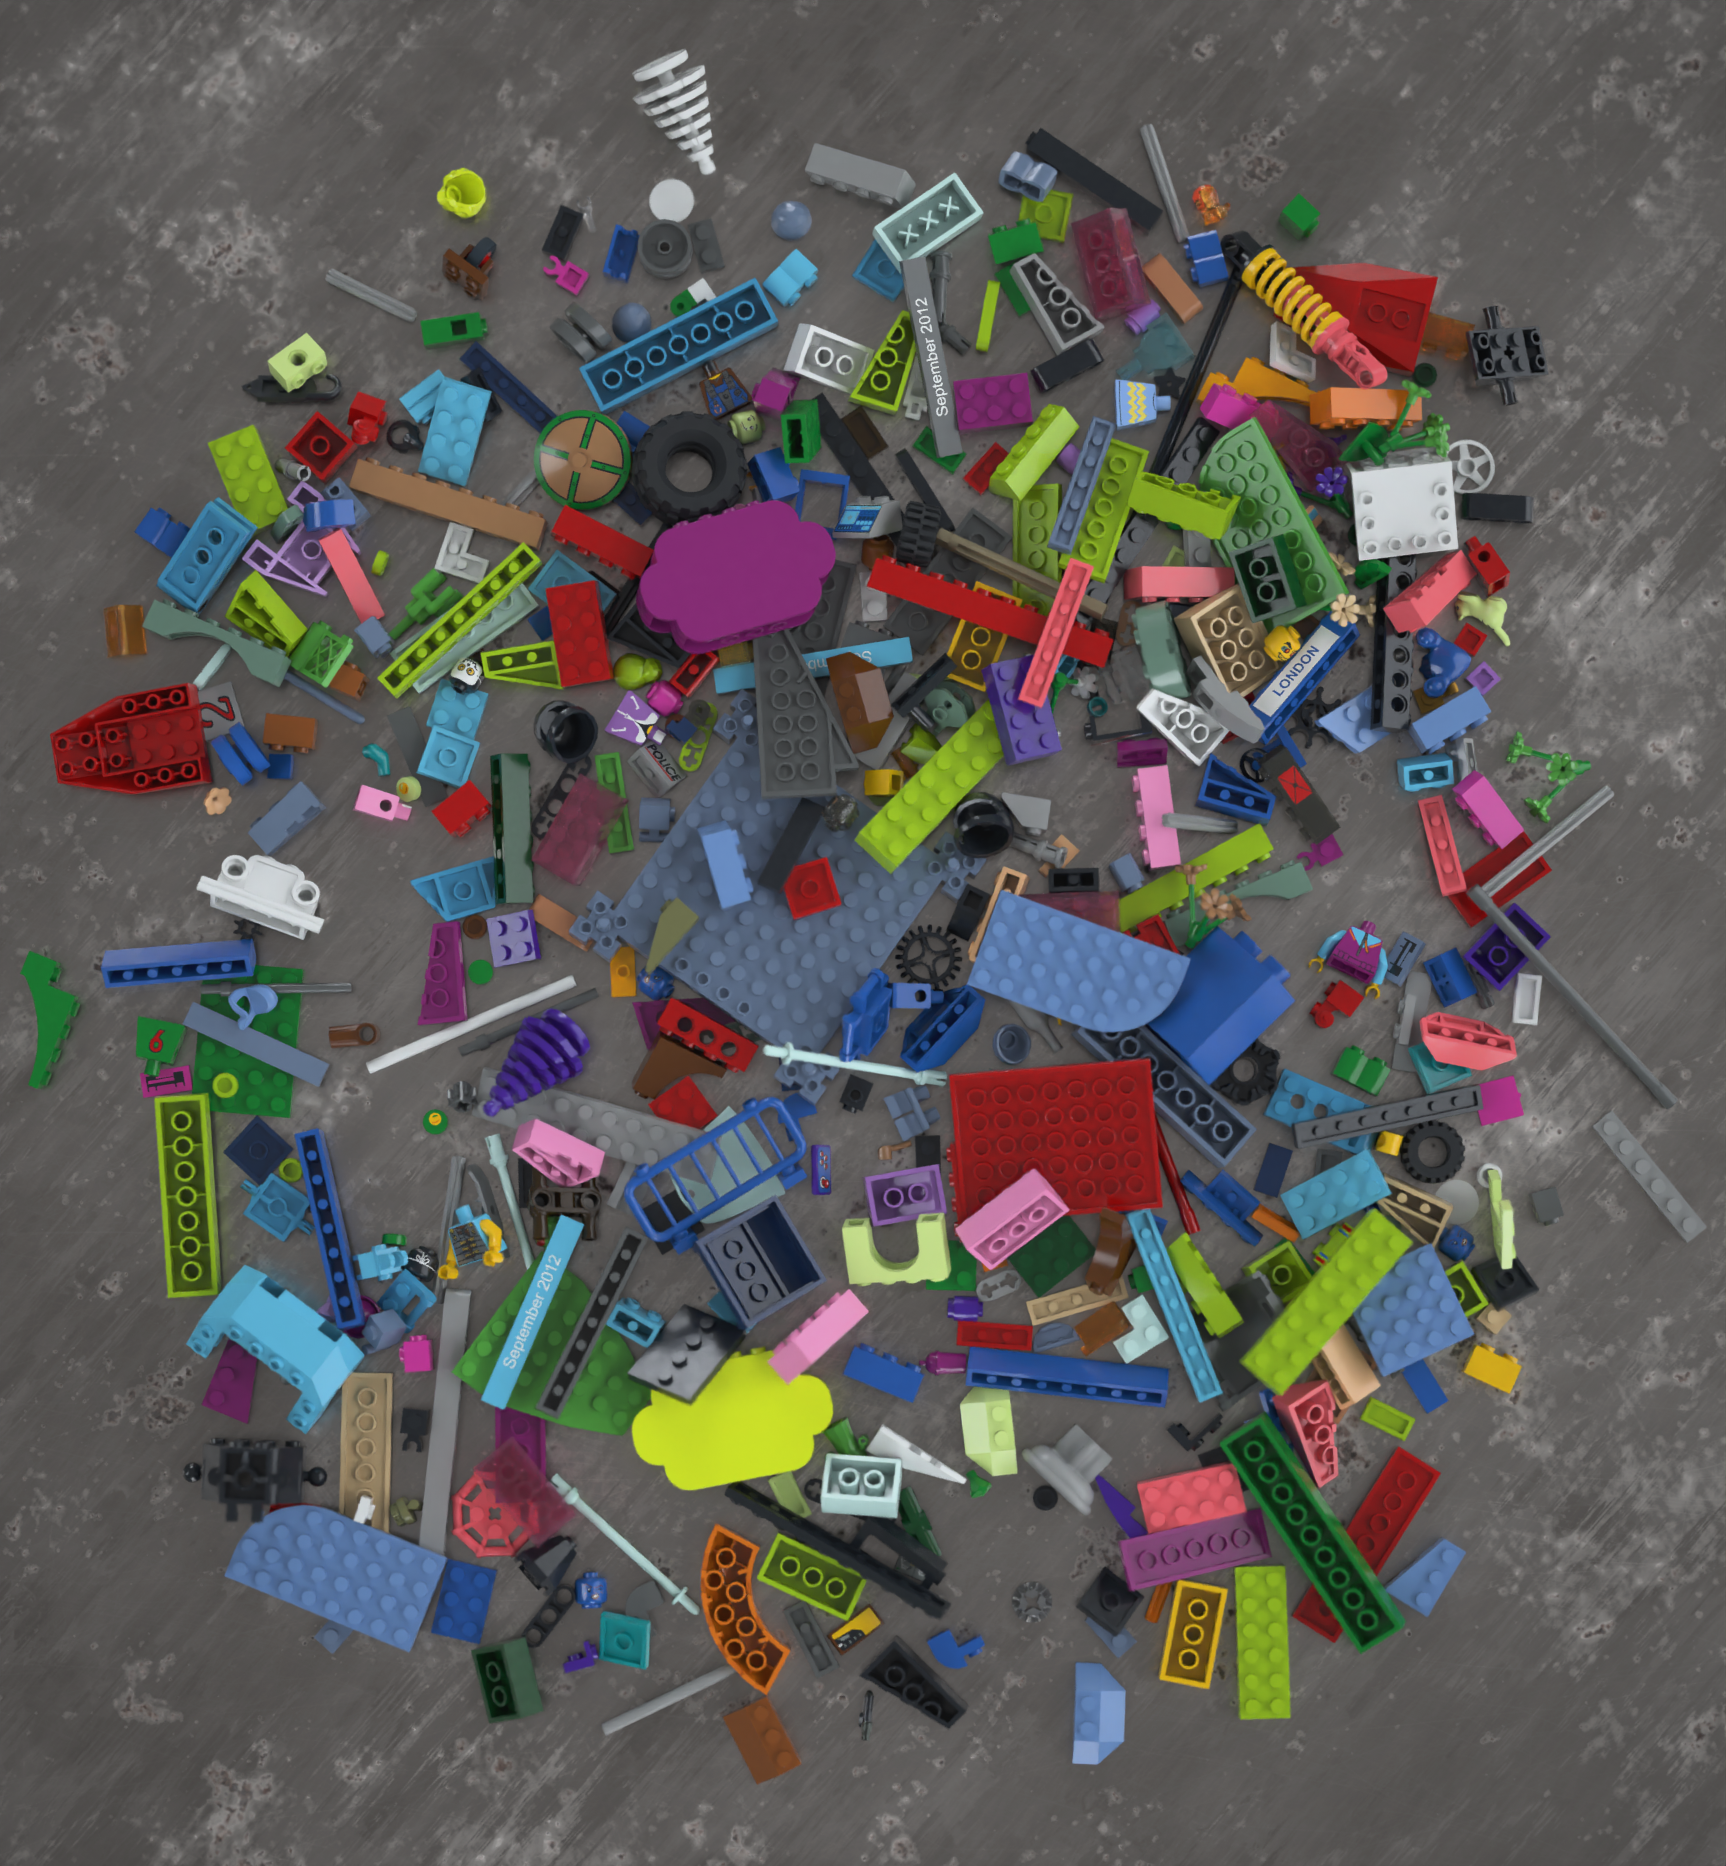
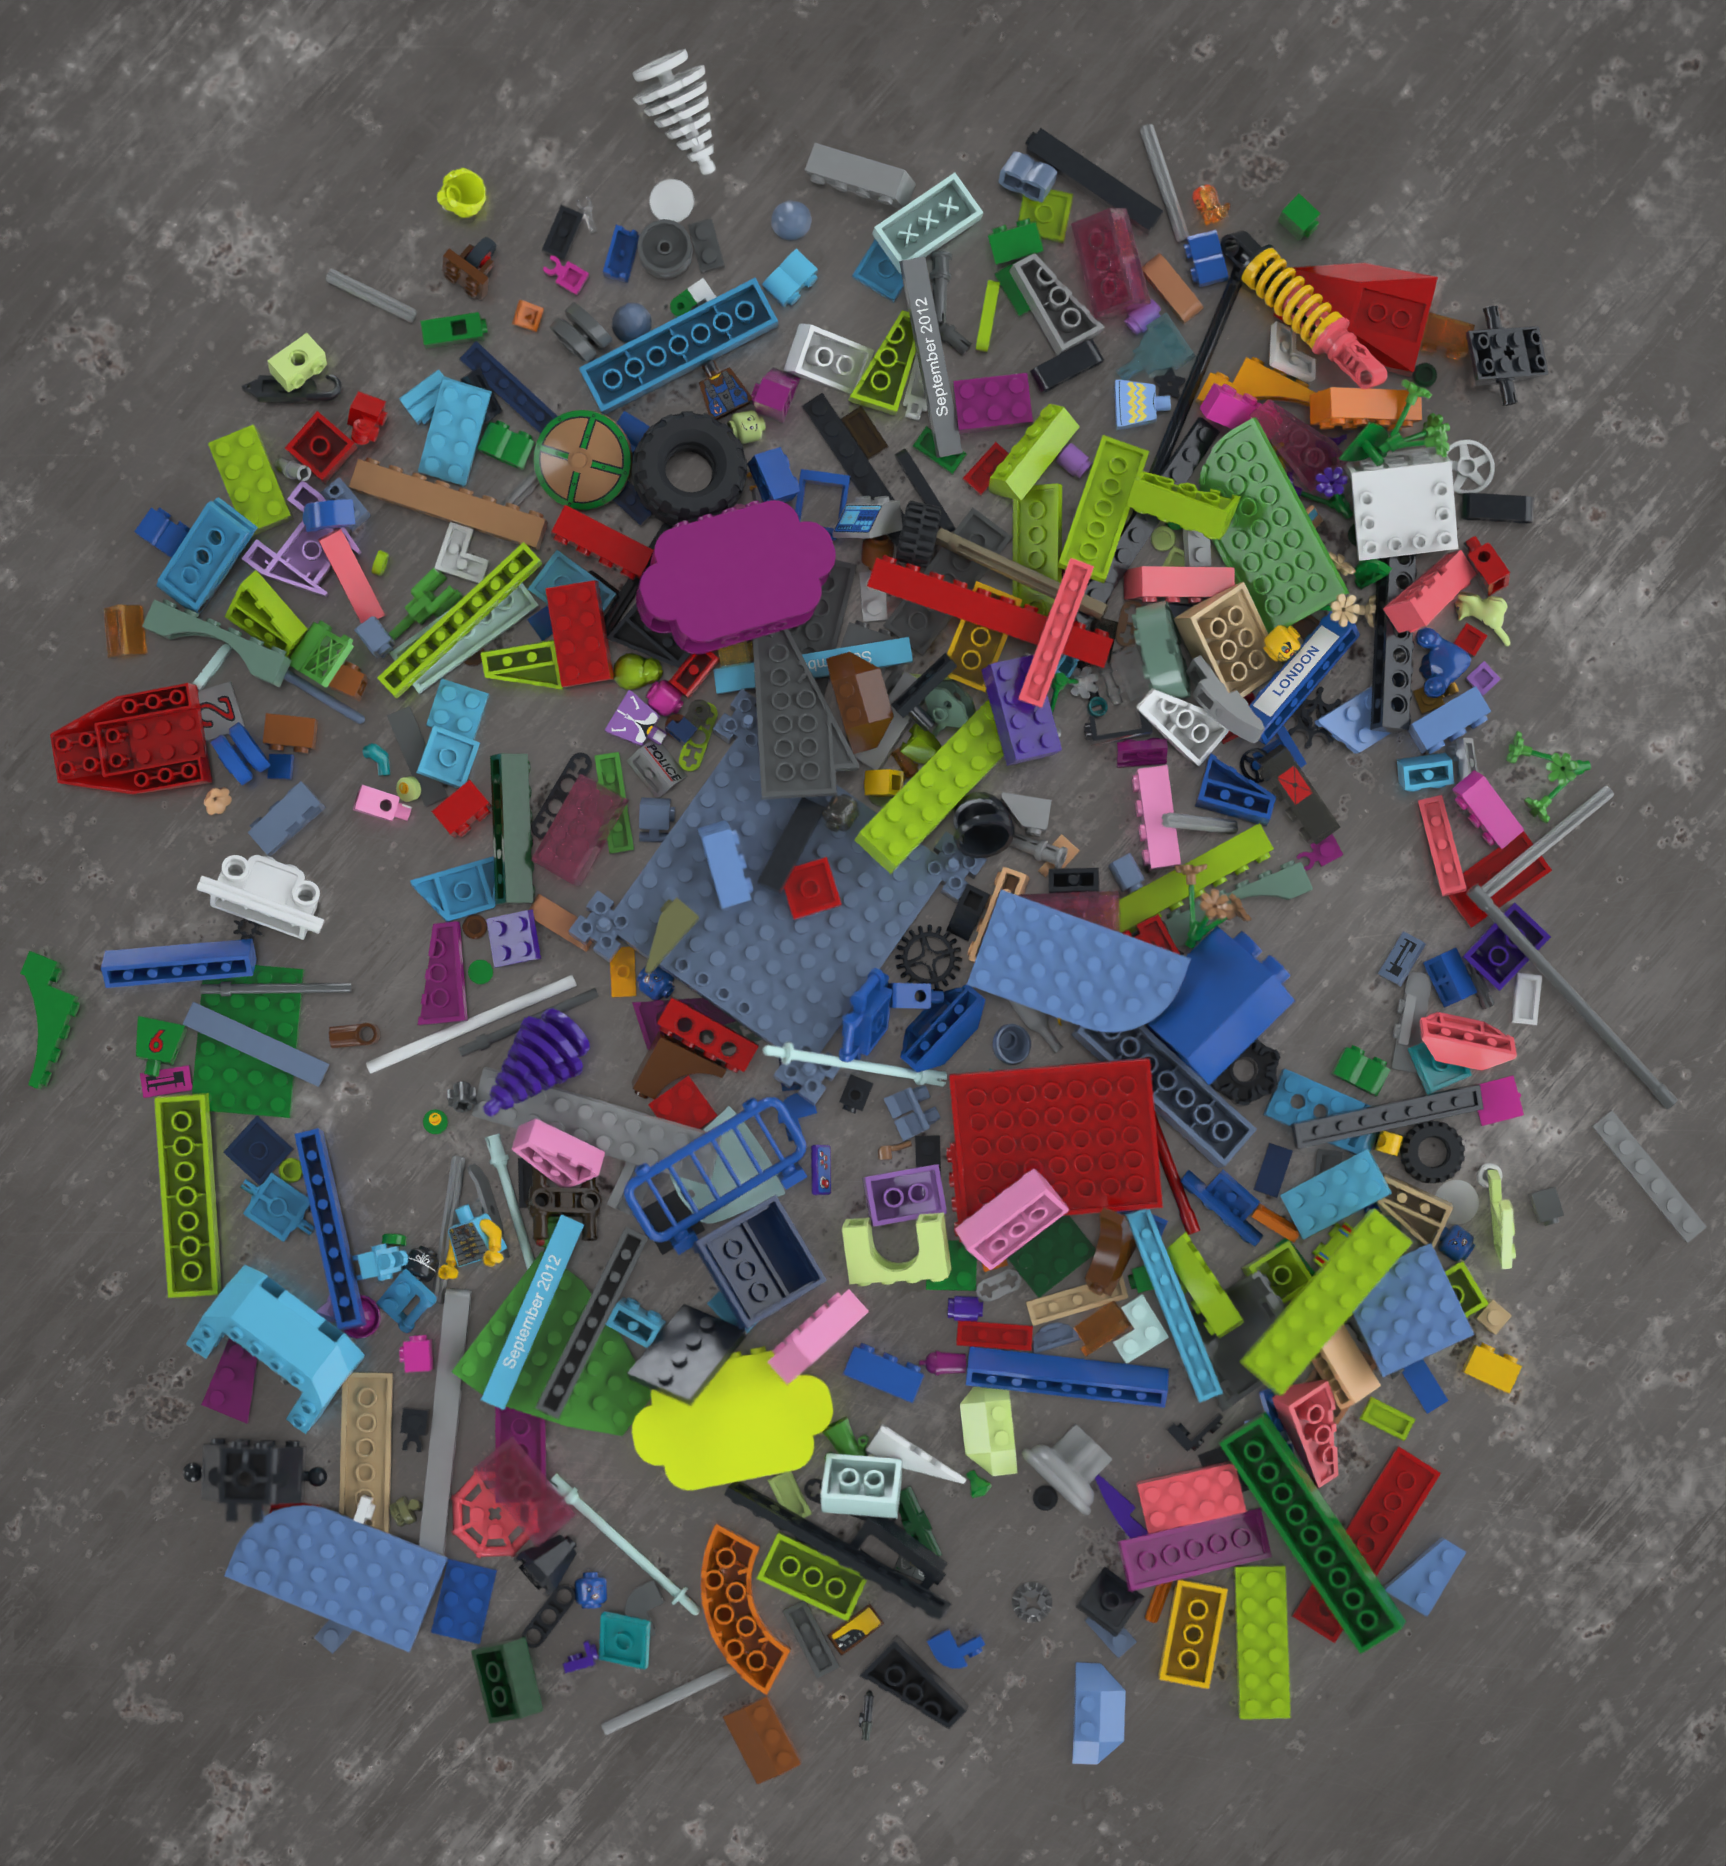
lime tile [213,1073,239,1098] -> none
medium blue piece [229,984,278,1030] -> none
sand green beam [270,505,304,544] -> none
sand blue brick [362,1309,407,1355] -> none
black piece [386,419,424,454] -> none
head [449,656,485,695] -> none
black piece [533,700,598,763] -> none
green brick [781,399,822,463] -> none
sand blue tile [1047,416,1116,555] -> none
dark green brick [1229,534,1307,624] -> none
torso [1309,921,1388,999] -> none
red brick [1309,980,1365,1028] -> none
black tile [1470,1256,1540,1312] -> none
none -> green brick [477,420,535,471]
none -> orange tile [512,300,544,332]
none -> yellowish green tile [1150,526,1176,552]

